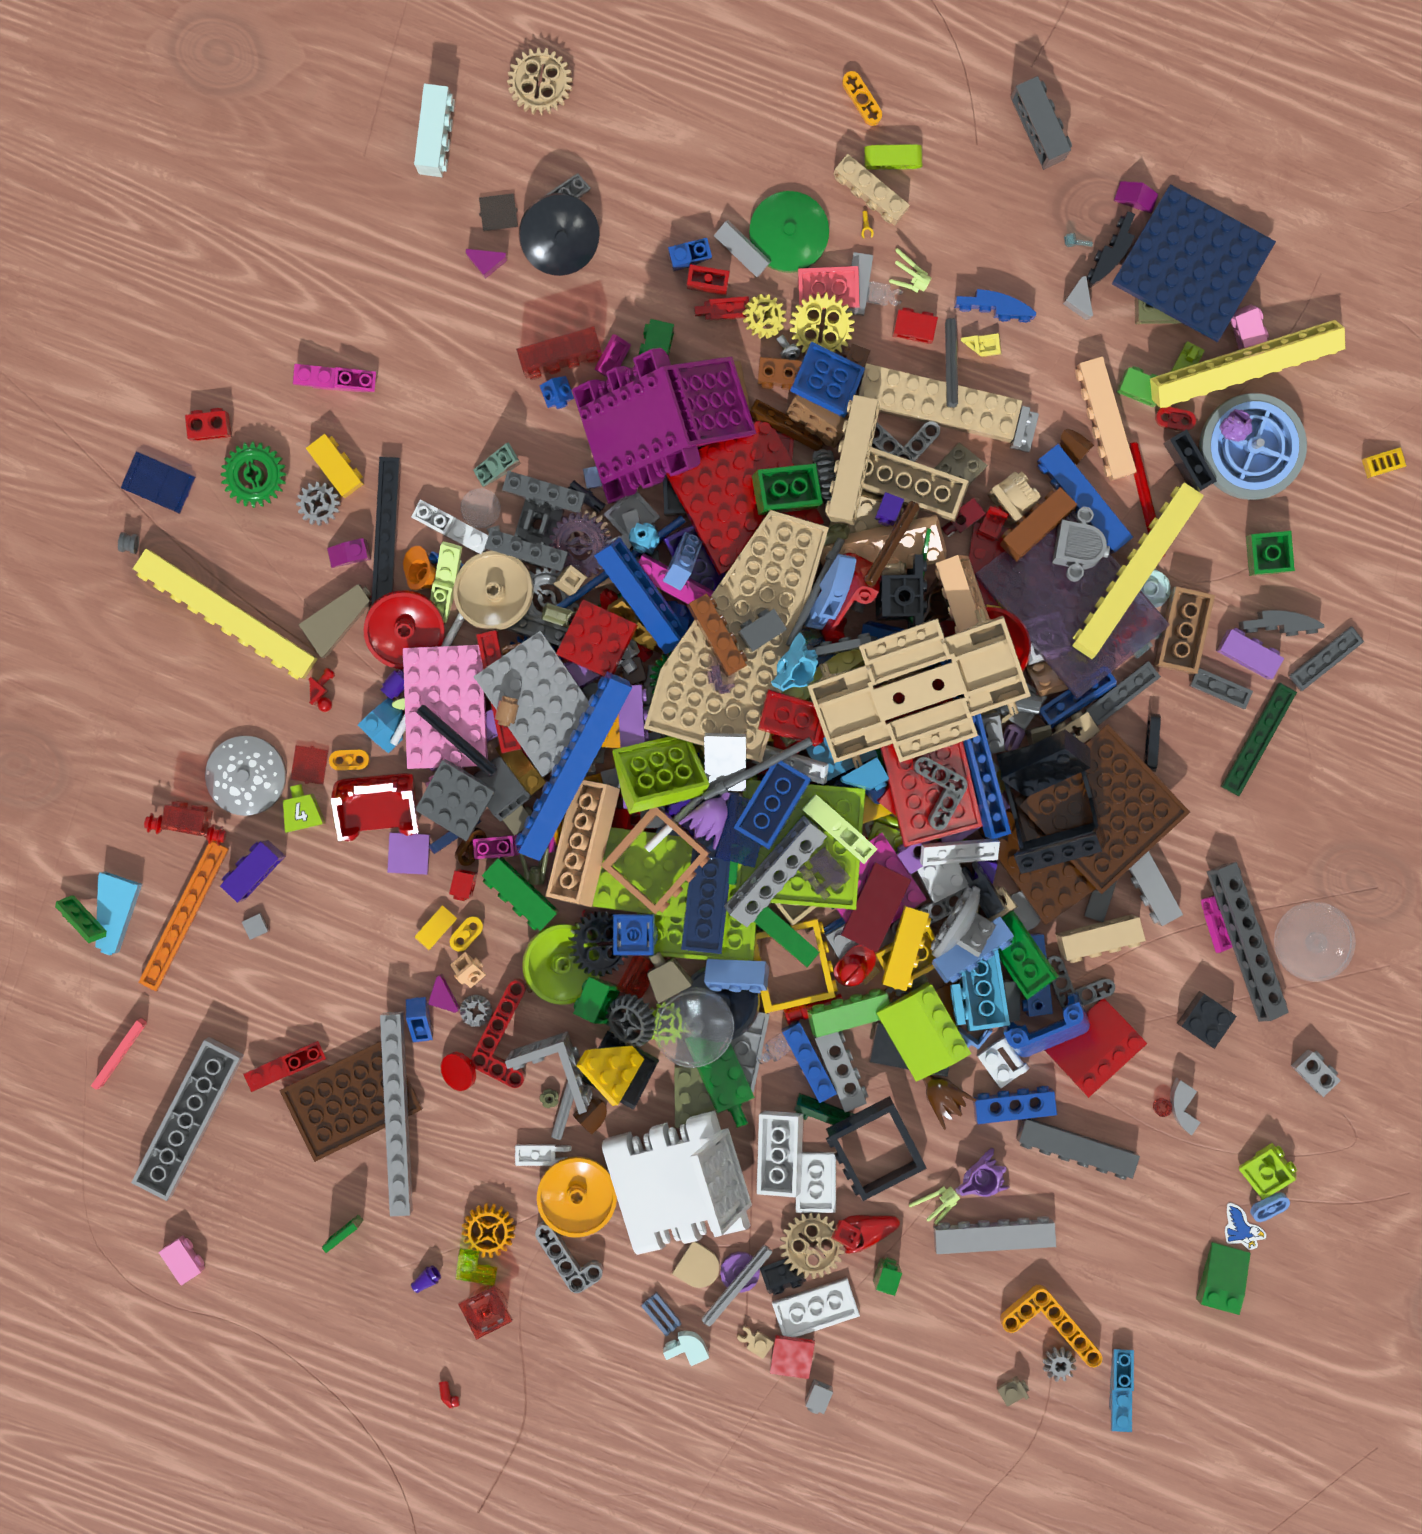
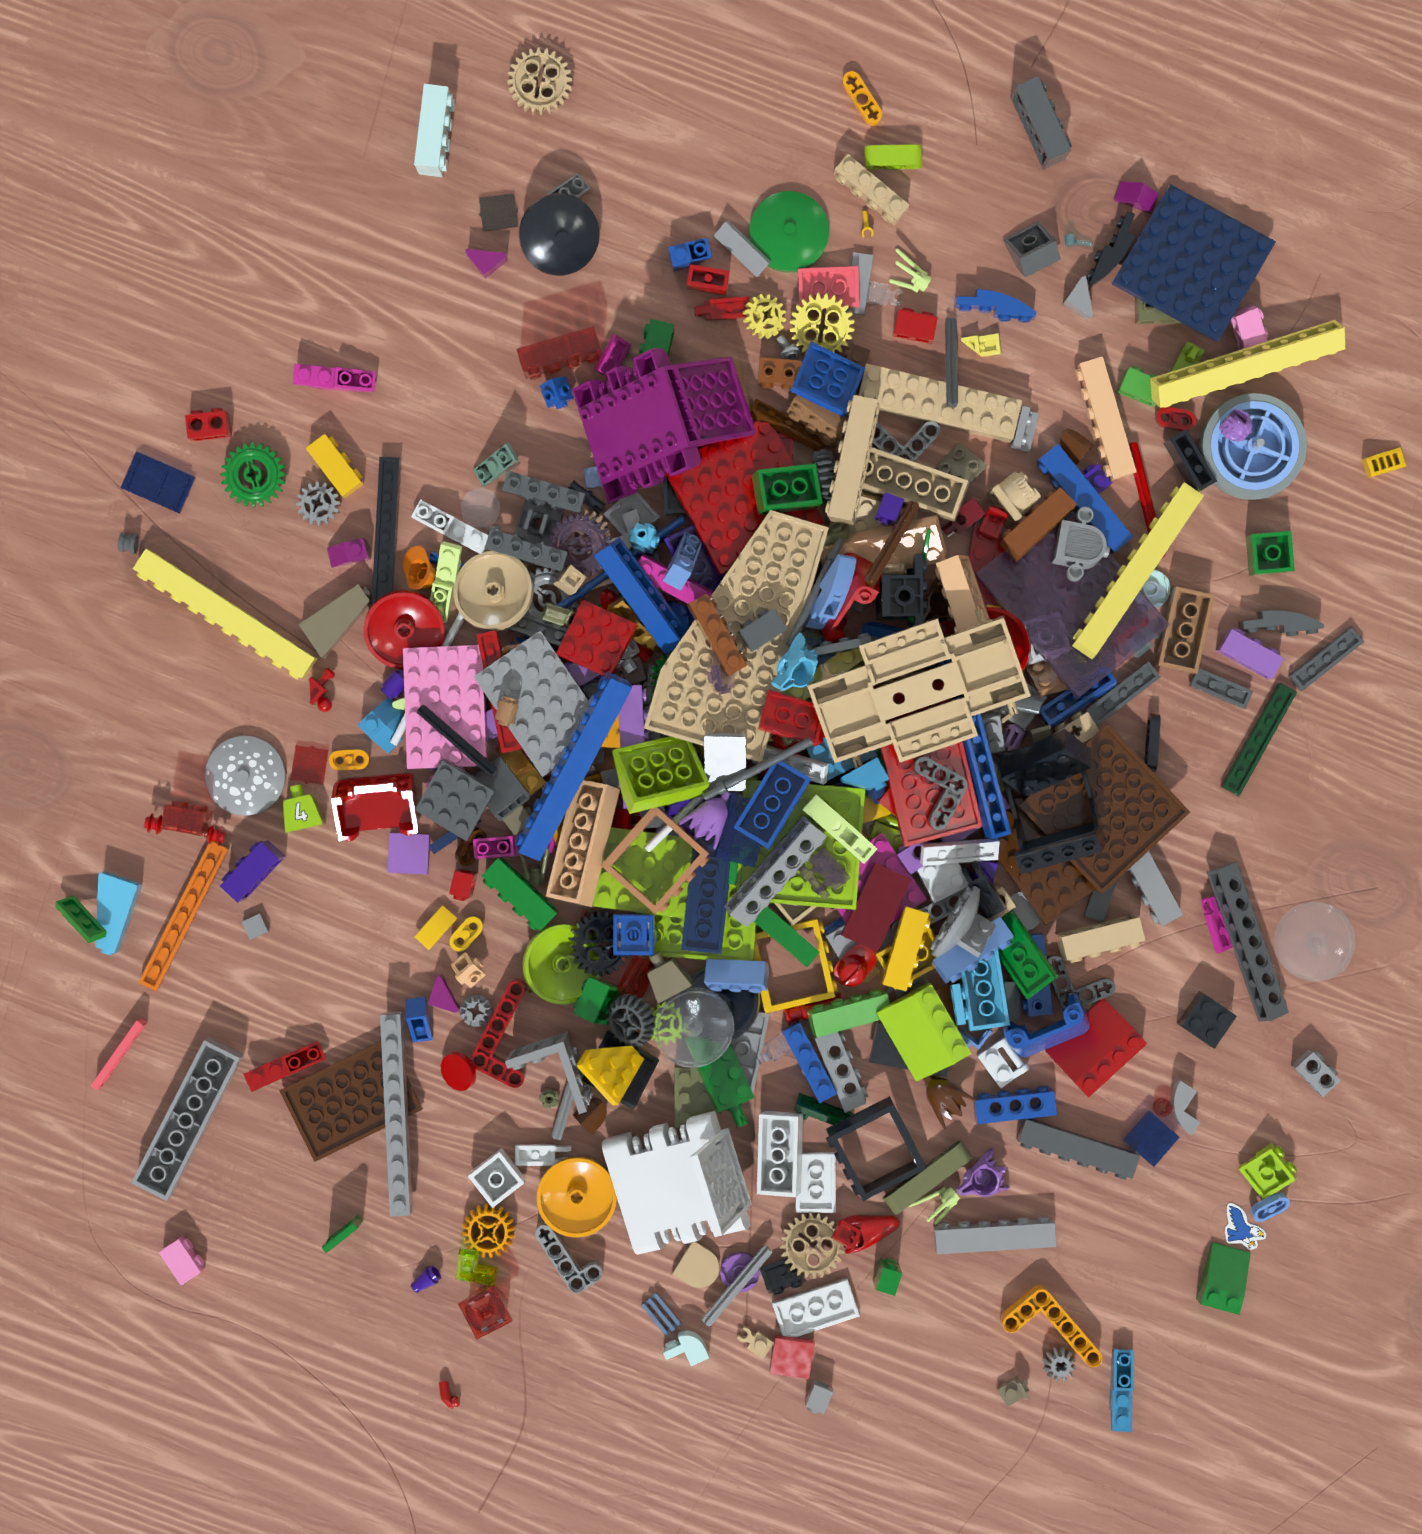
none -> white brick [468,1147,526,1208]
none -> olive beam [883,1140,973,1215]
none -> dark grey slope [1003,222,1061,277]
none -> dark purple bracket [1083,464,1112,494]
none -> clear blue tile [1123,1110,1180,1167]

